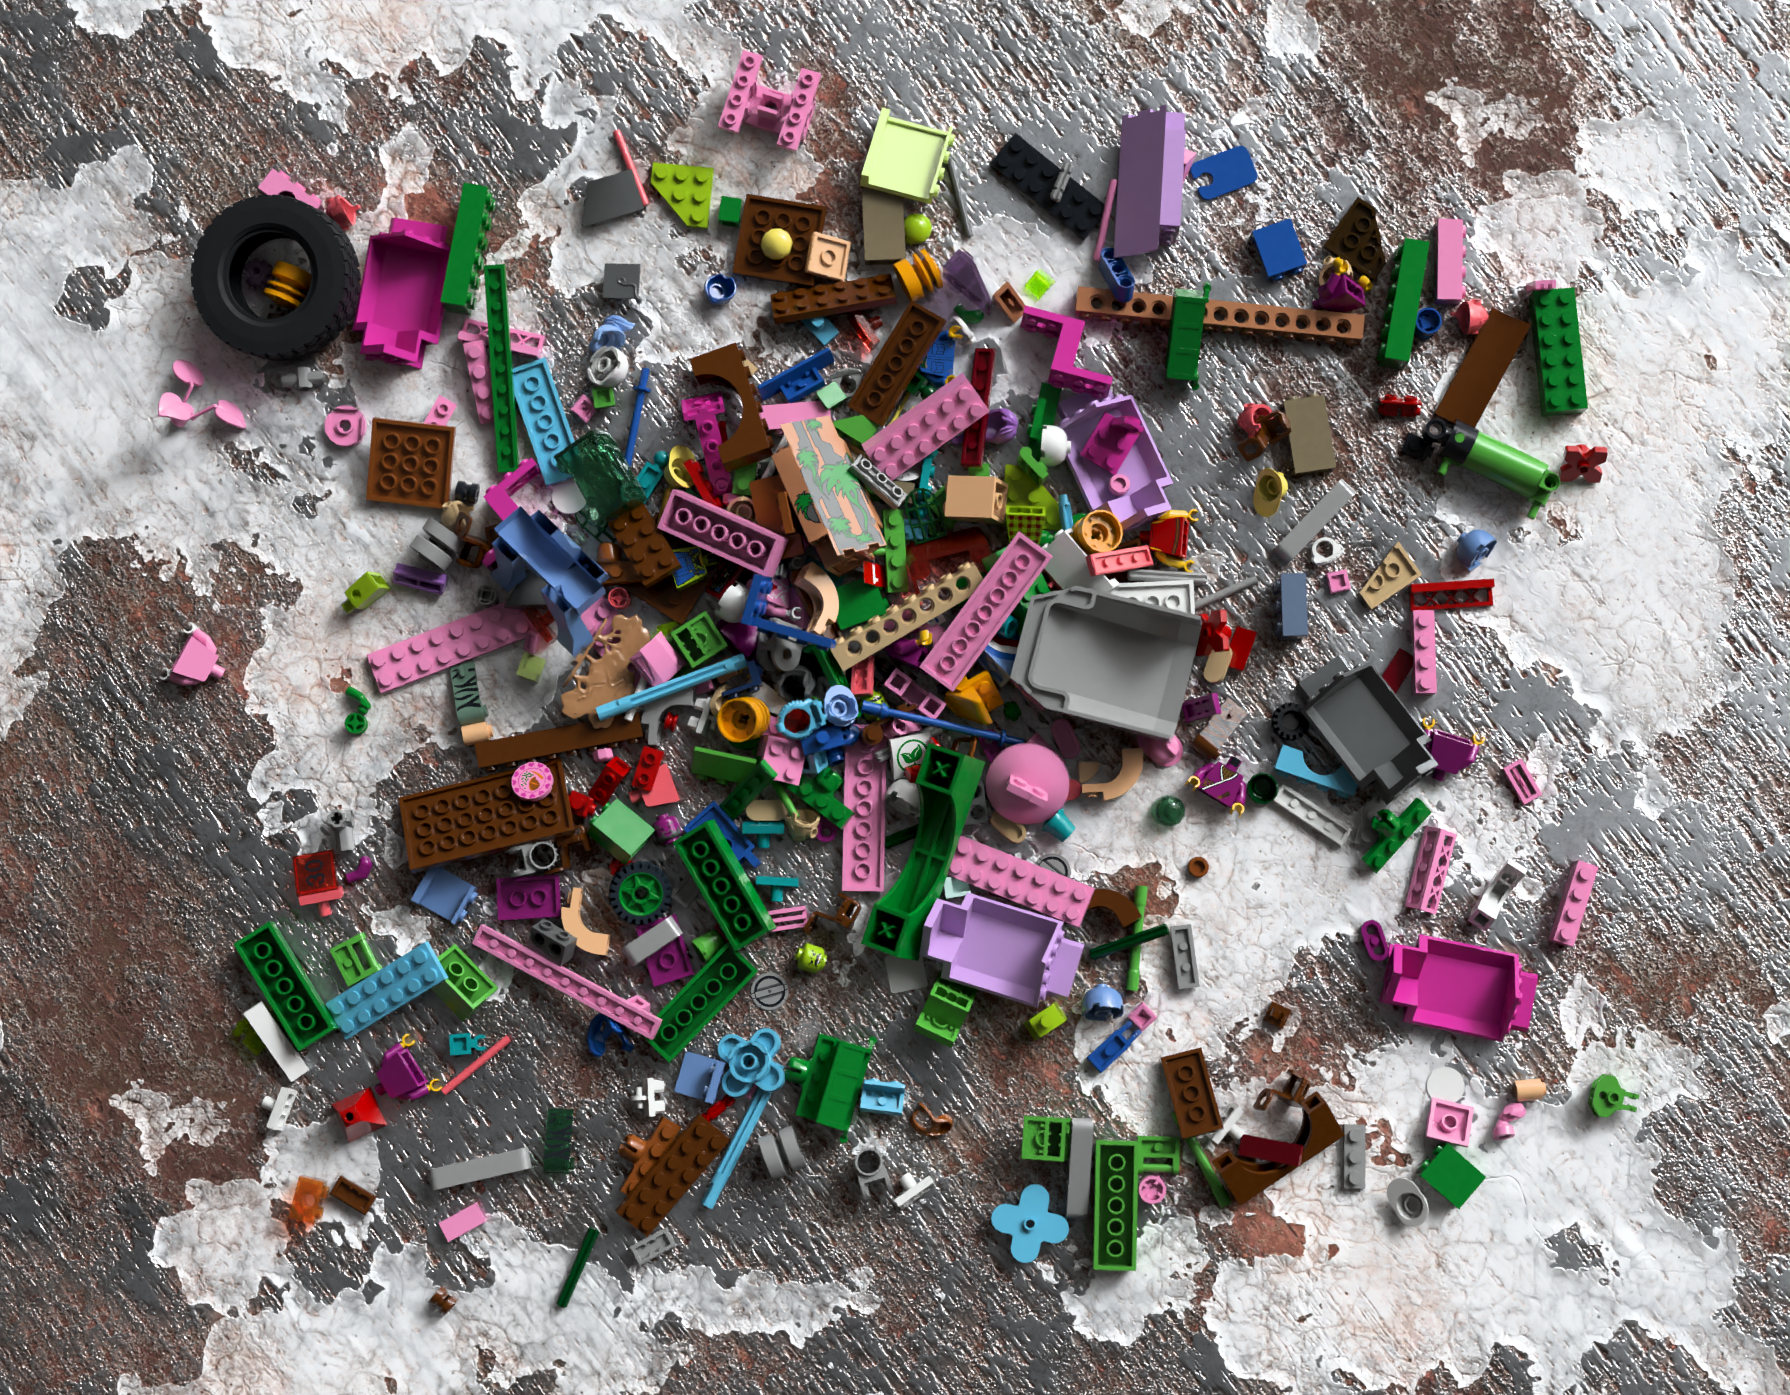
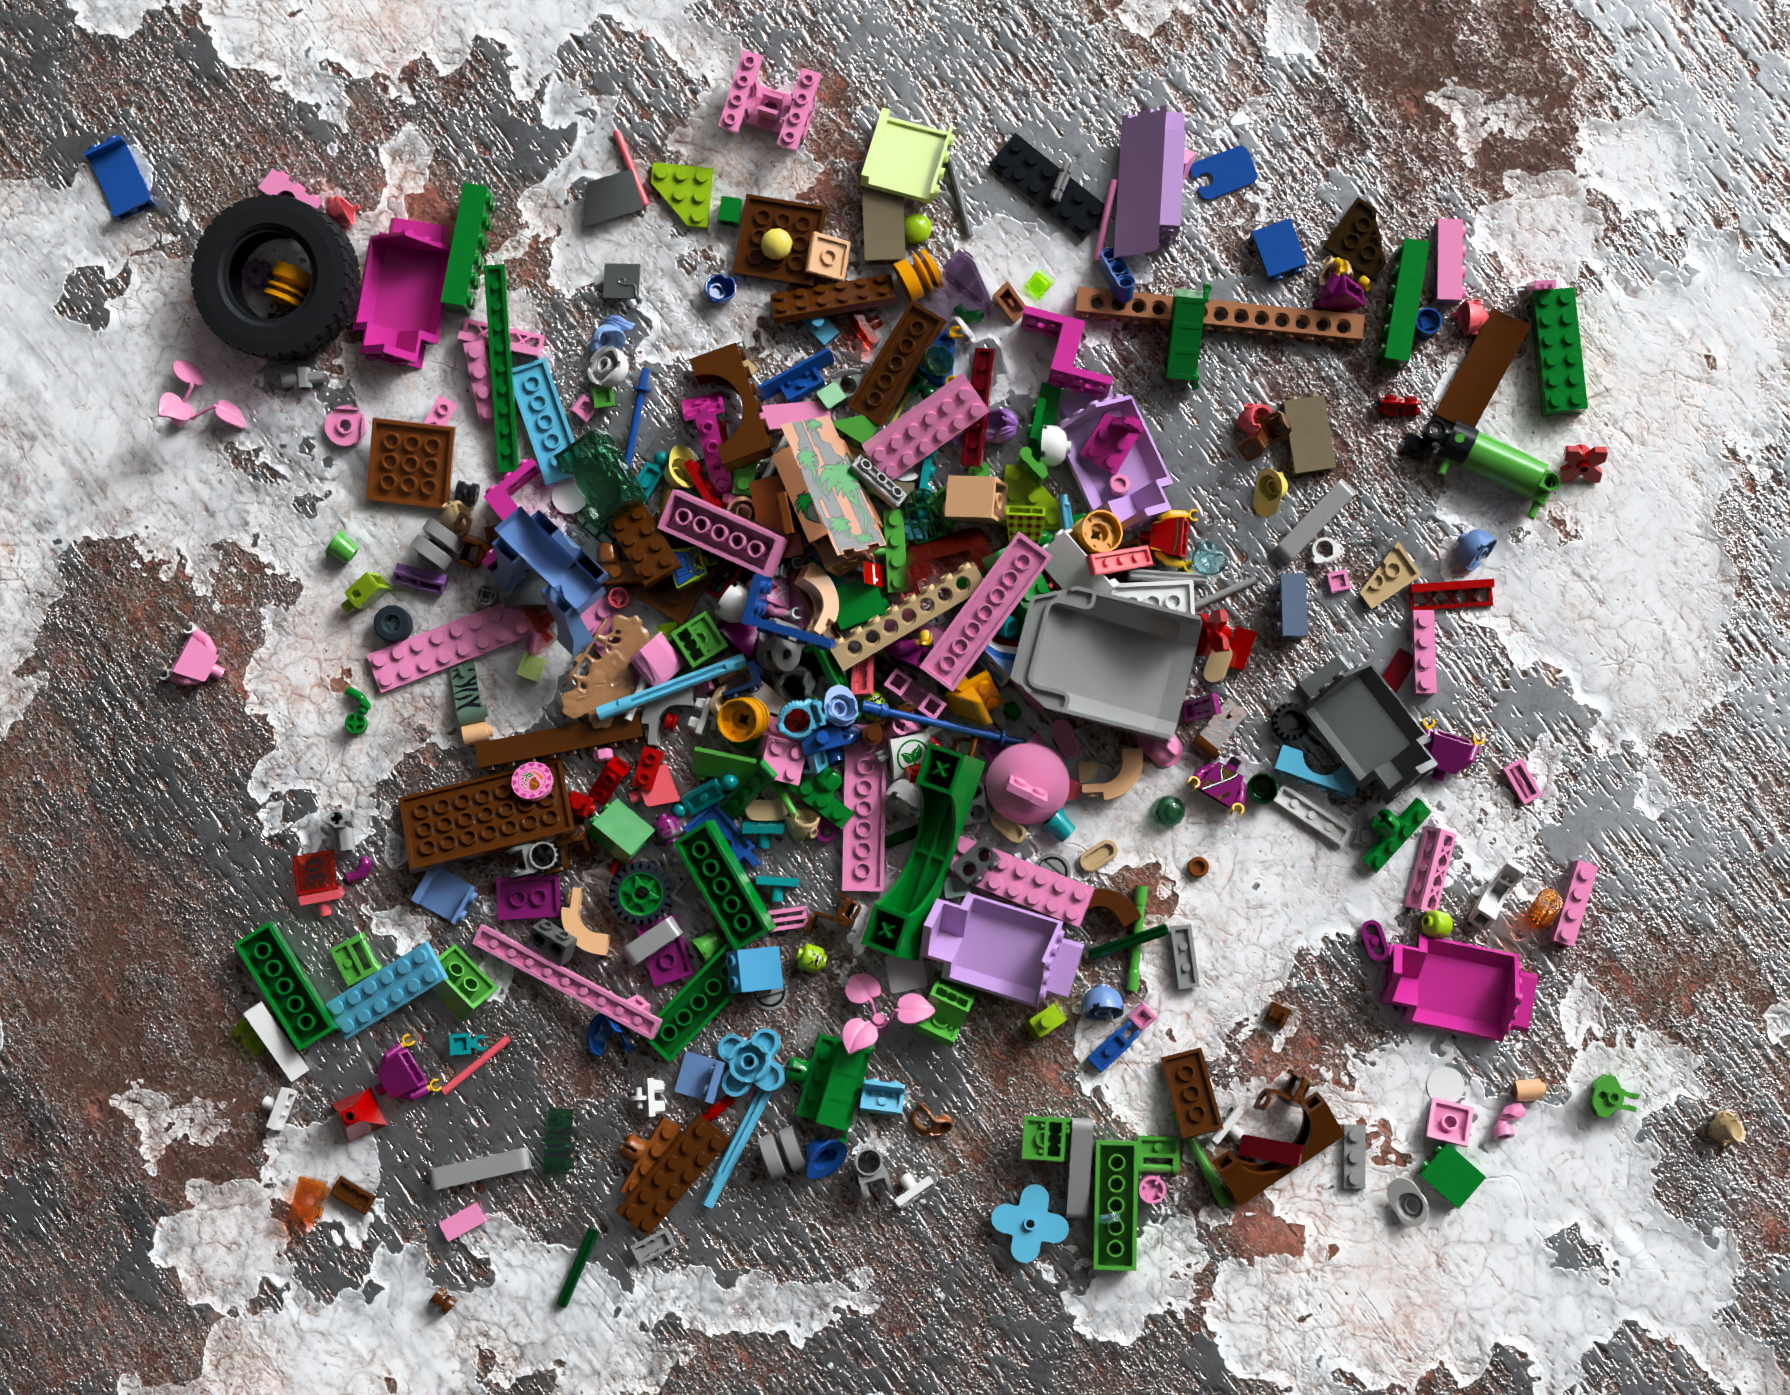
none -> blue panel [83,135,155,222]
none -> bright green piece [325,531,359,564]
none -> black wheel [374,605,413,644]
none -> teal plate [671,774,738,818]
none -> dark azure panel [726,946,783,994]
none -> blue hat [804,1138,847,1180]
none -> bright pink plant [843,974,935,1055]
none -> hair [922,344,954,376]
none -> dark grey brick [951,838,1001,887]
none -> tan tile [1079,840,1118,872]
none -> clear light blue tile [1099,1213,1121,1224]
none -> clear light blue helmet [1192,539,1229,575]
none -> lime head [1421,910,1453,939]
none -> clear orange piece [1528,888,1563,929]
none -> tan helmet [1708,1110,1745,1147]

